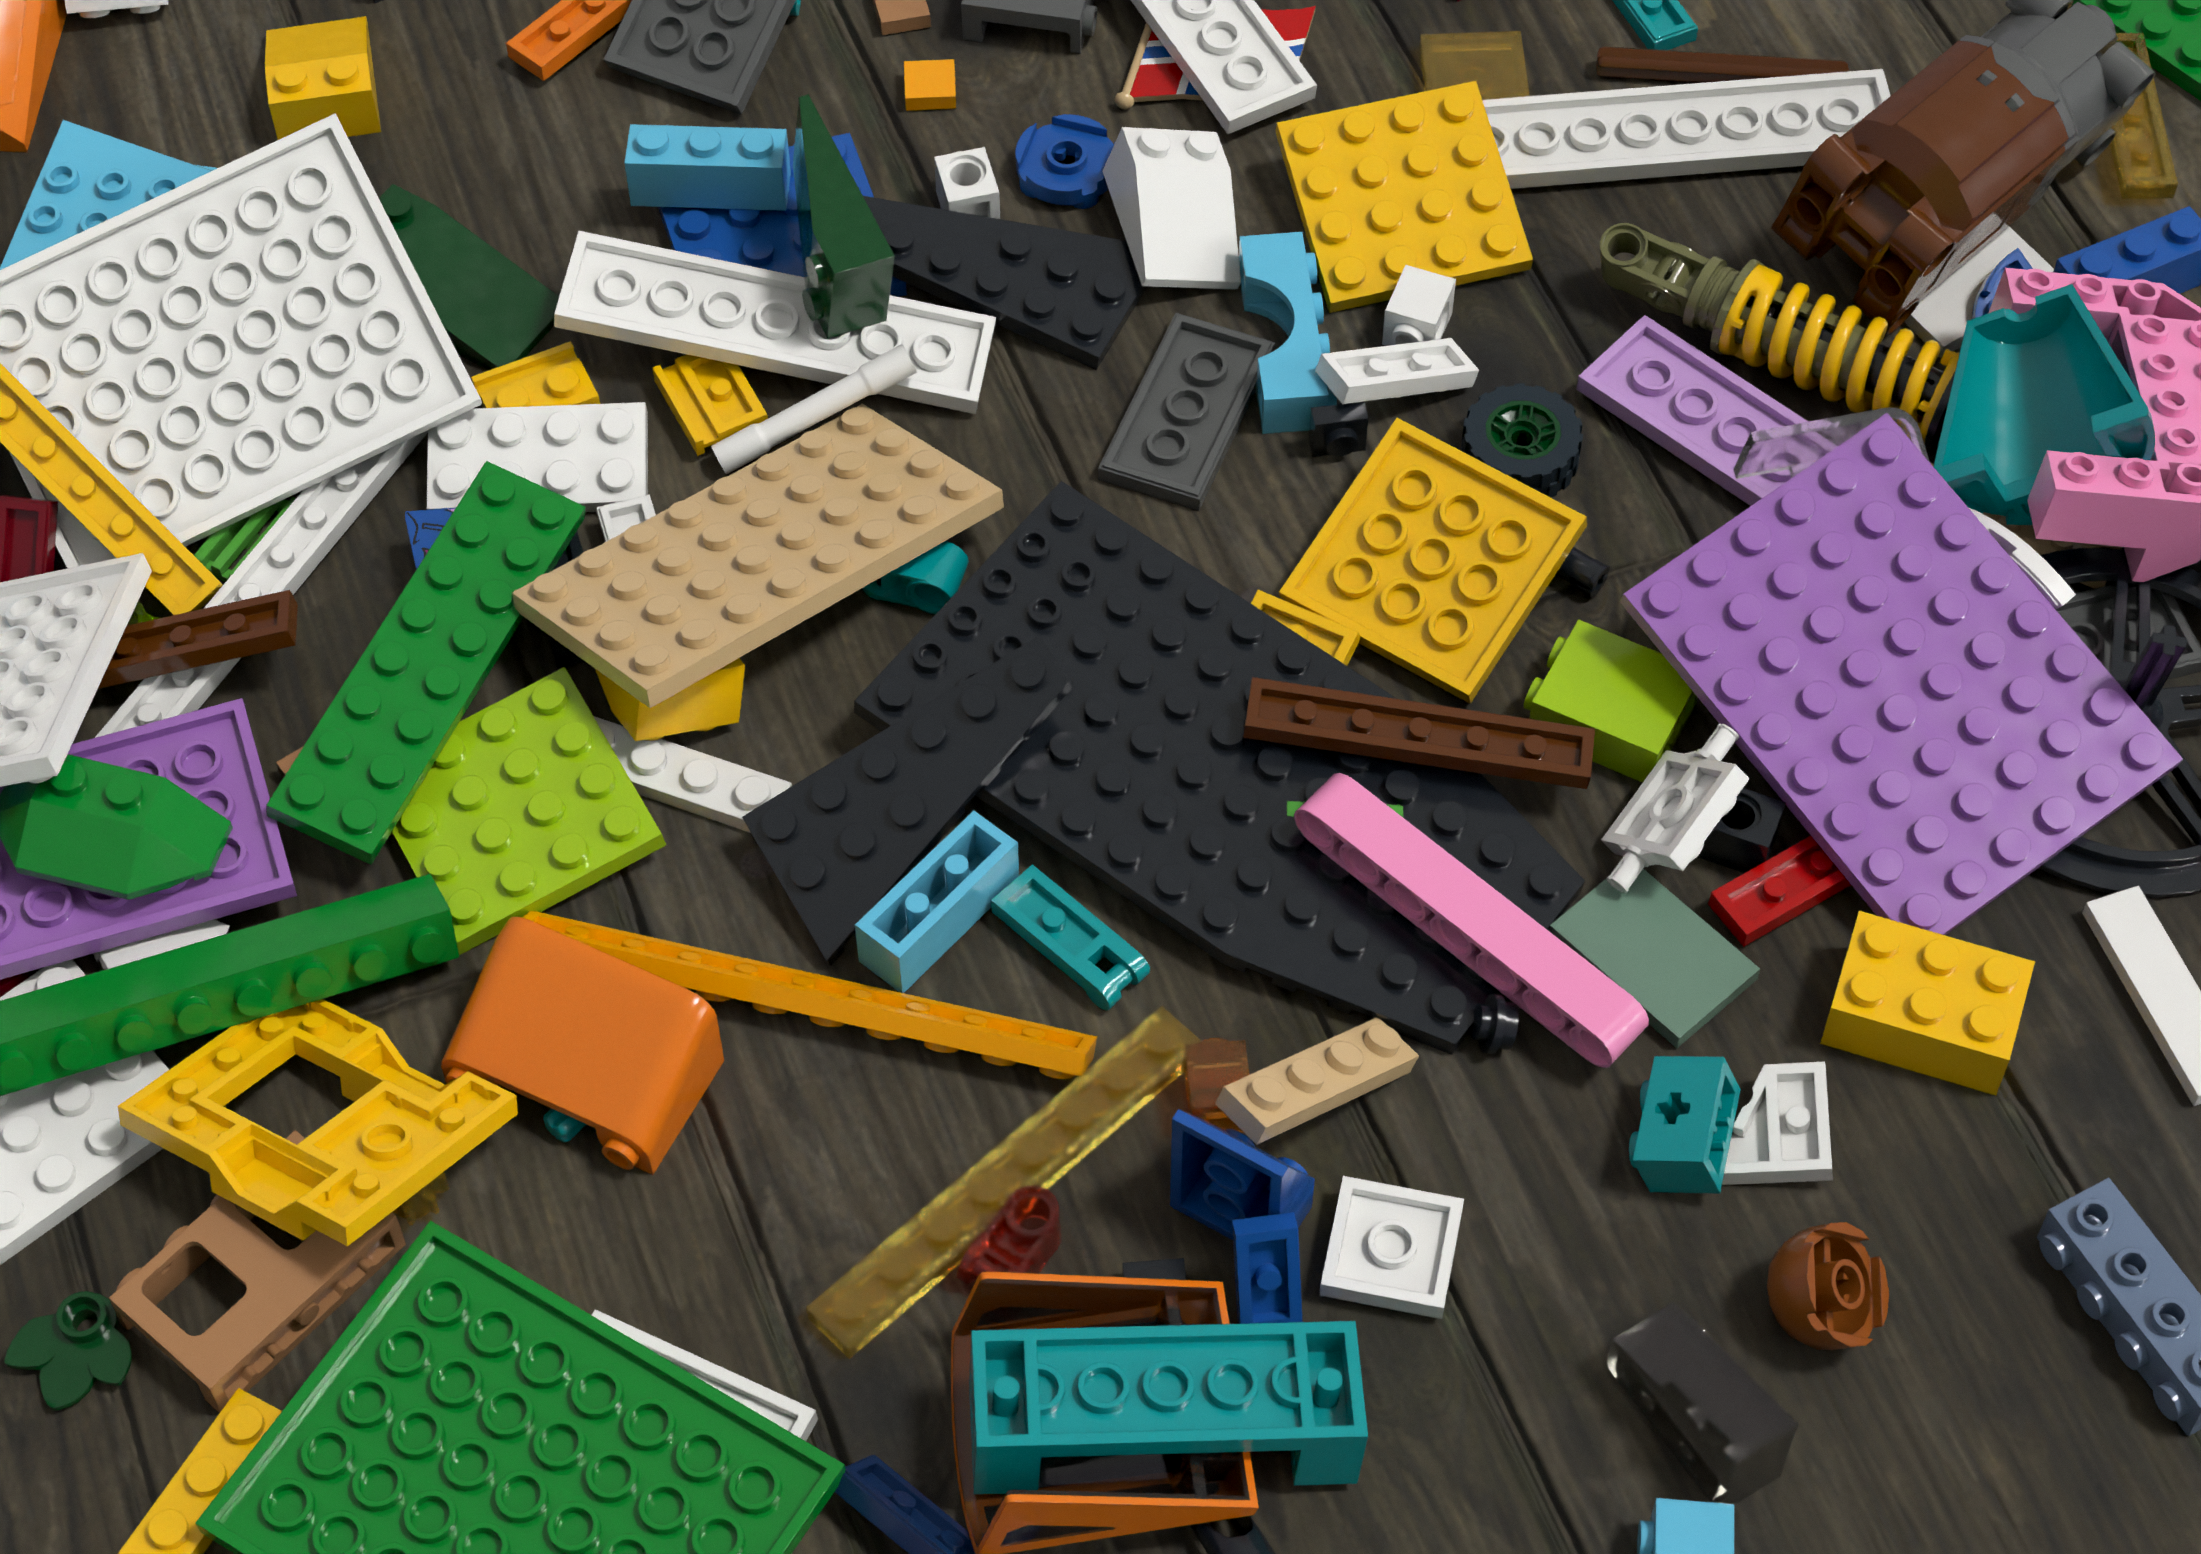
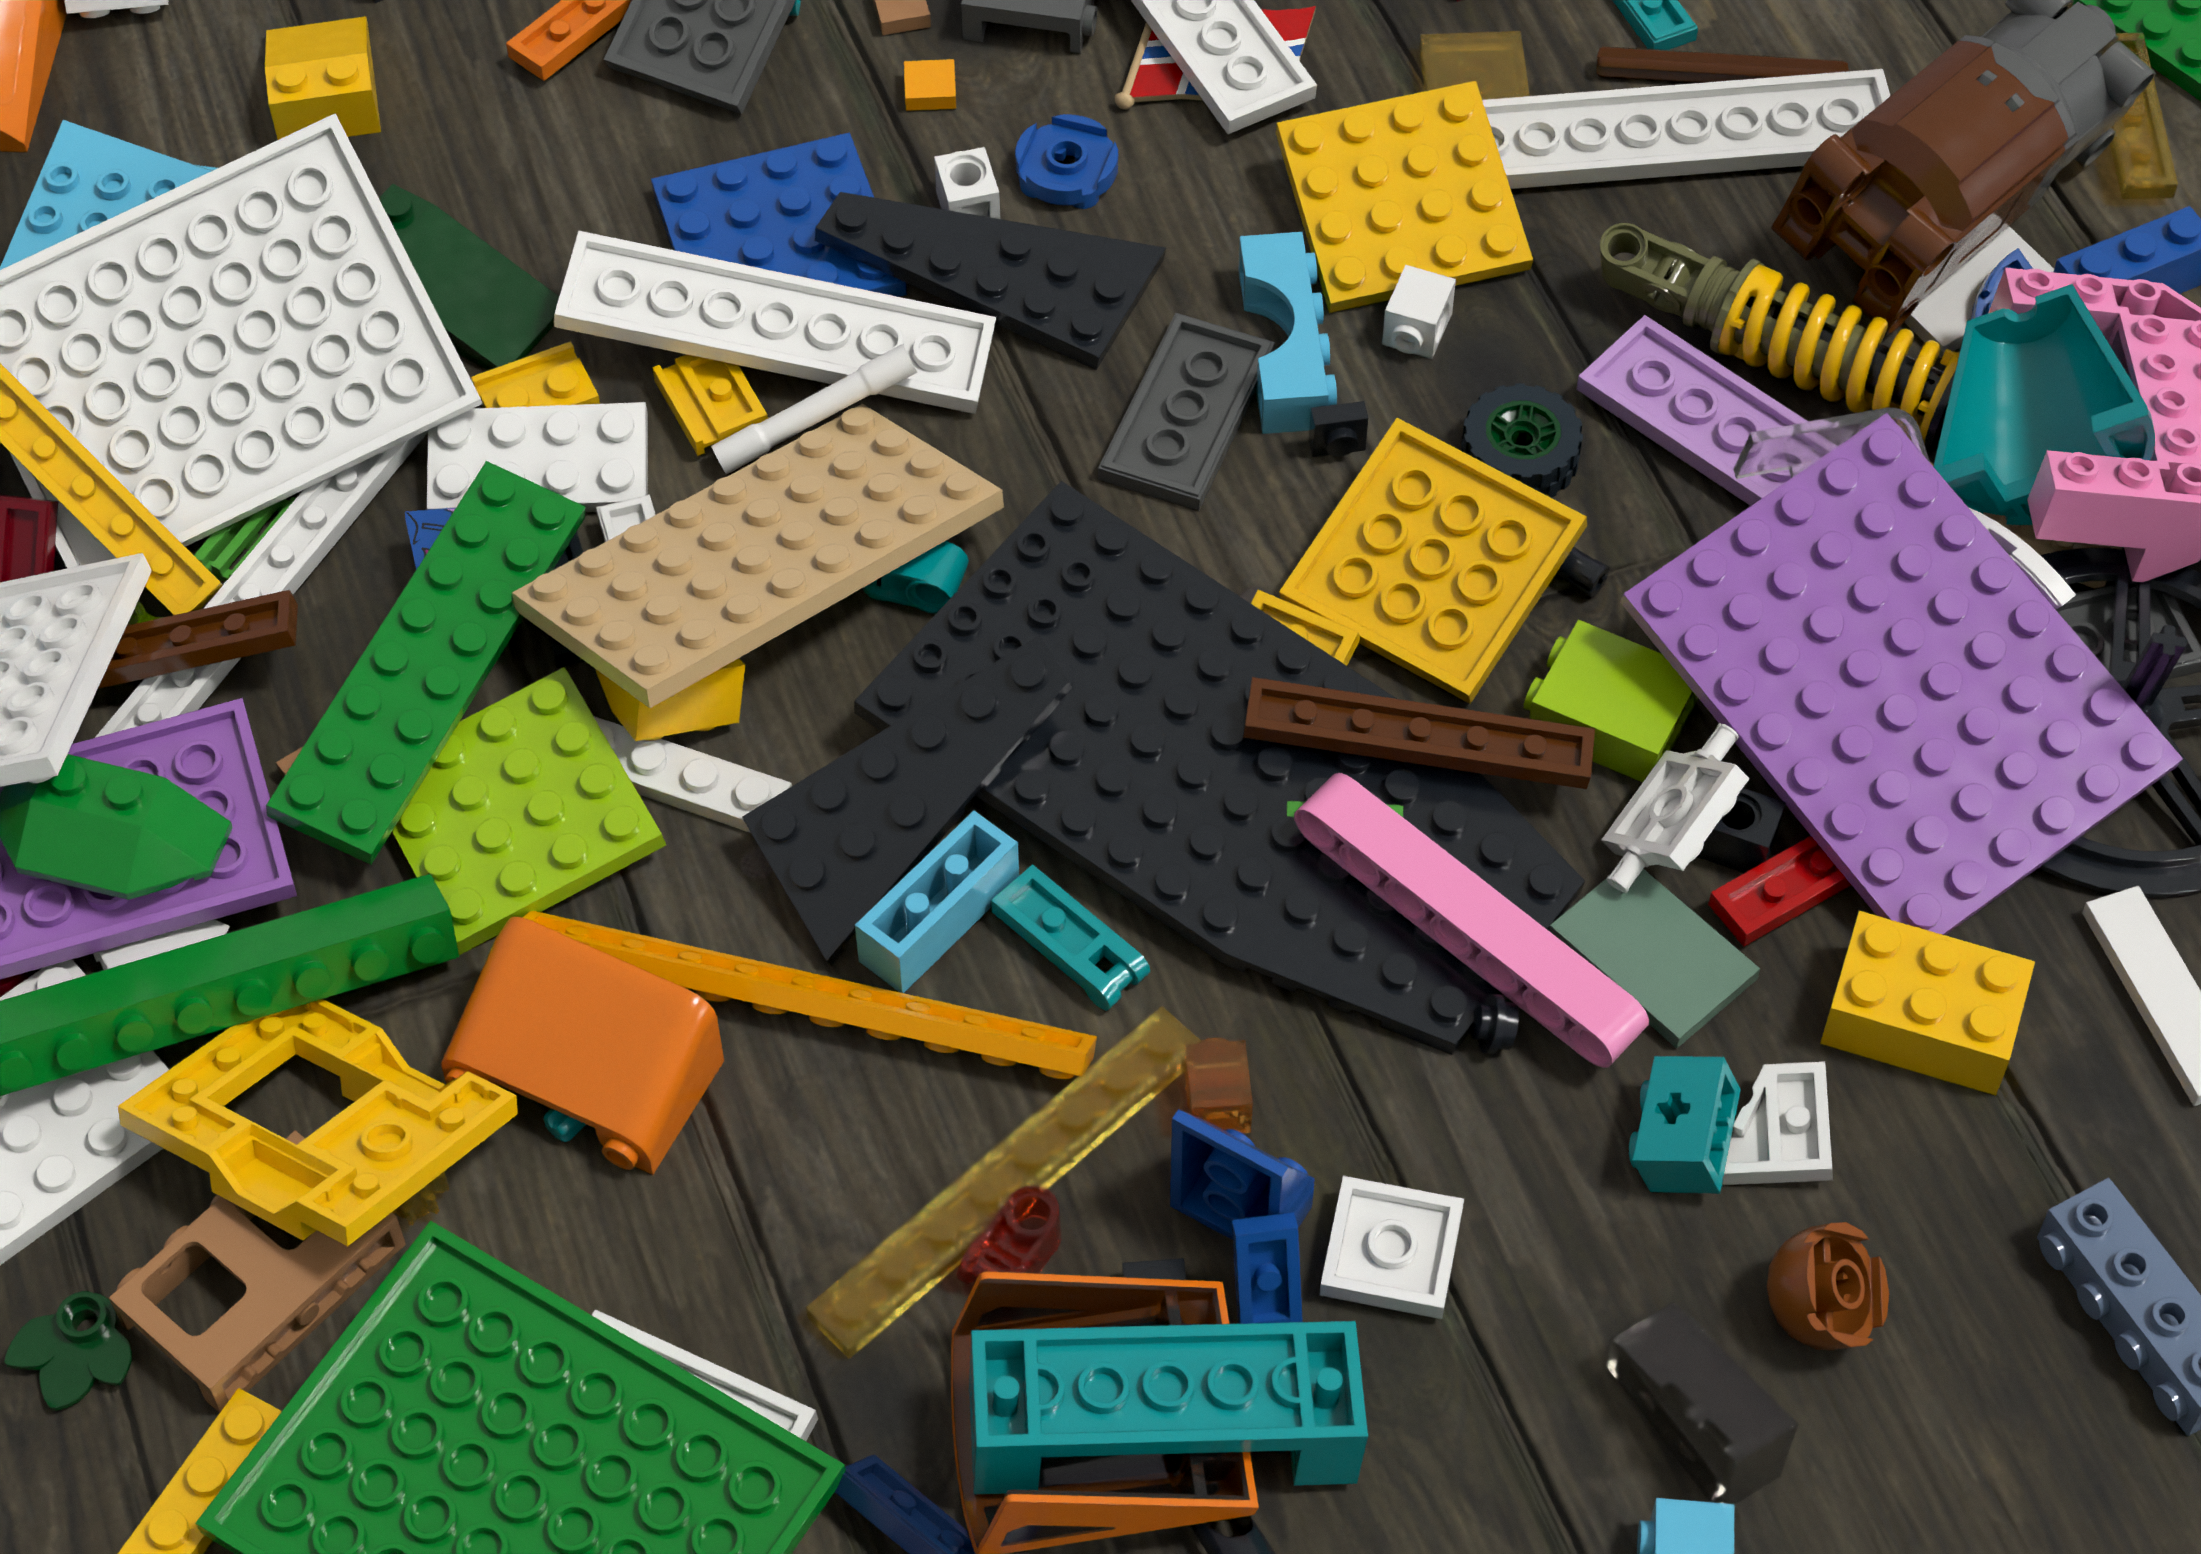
medium azure brick [624,124,791,211] -> none
dark green slope [793,94,895,339] -> none
white slope [1102,127,1241,289] -> none
tan plate [1215,1017,1419,1145] -> none
white plate [1315,338,1479,404] -> none

